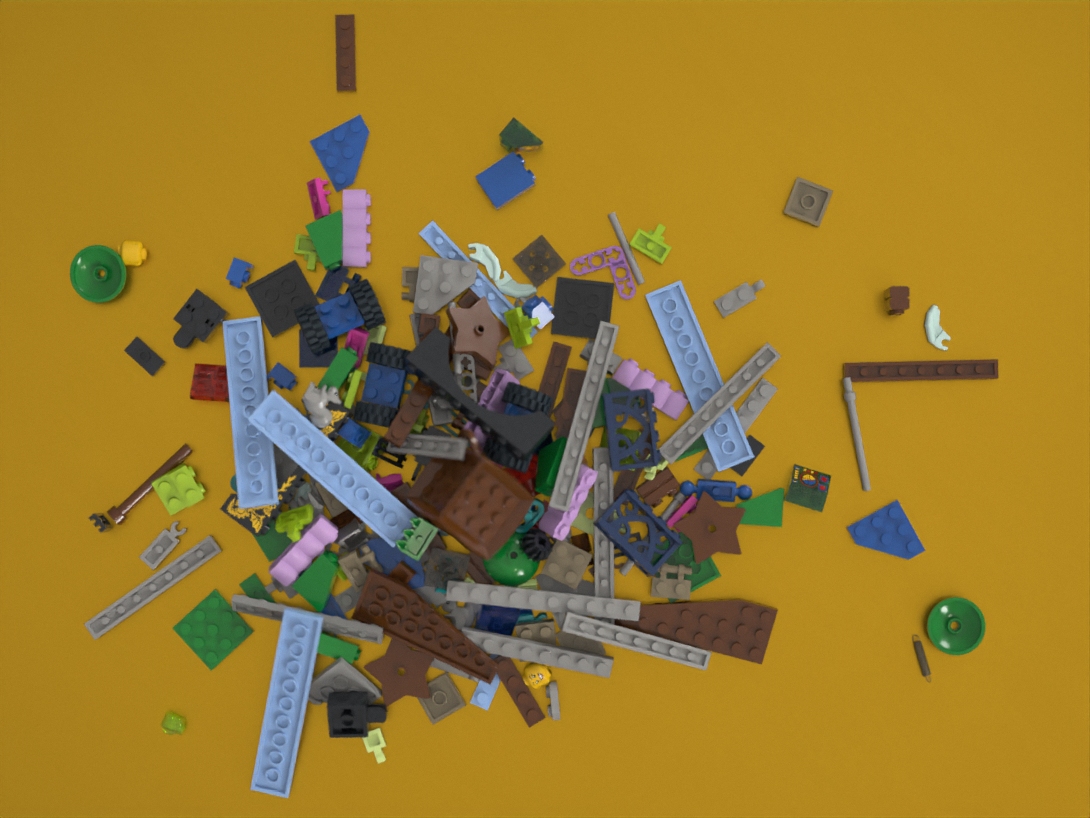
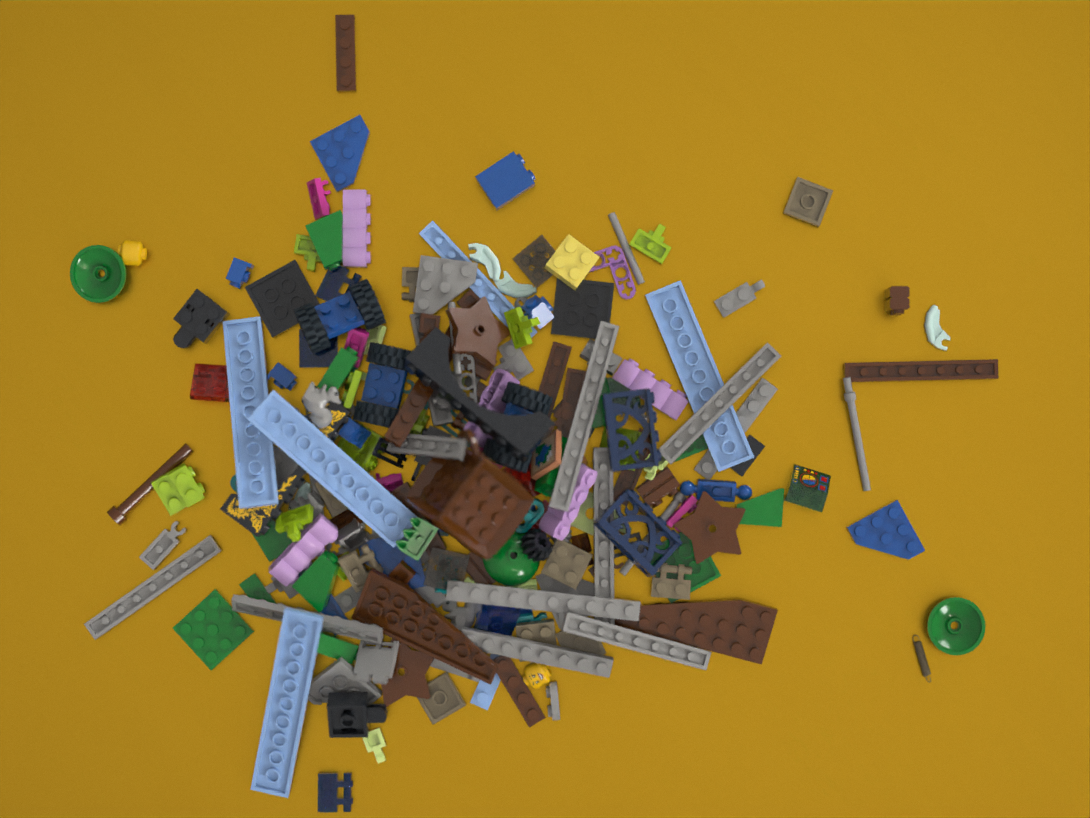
tile [89,513,113,533] -> none
black plate [124,337,166,376] -> none
clear neon green plate [160,711,186,735] -> none
clear green slope [499,118,543,153] -> none
none -> clear blue plate [318,772,353,812]
none -> light grey plate [353,640,399,684]
none -> tile [531,429,562,480]
none -> light yellow brick [544,234,599,291]

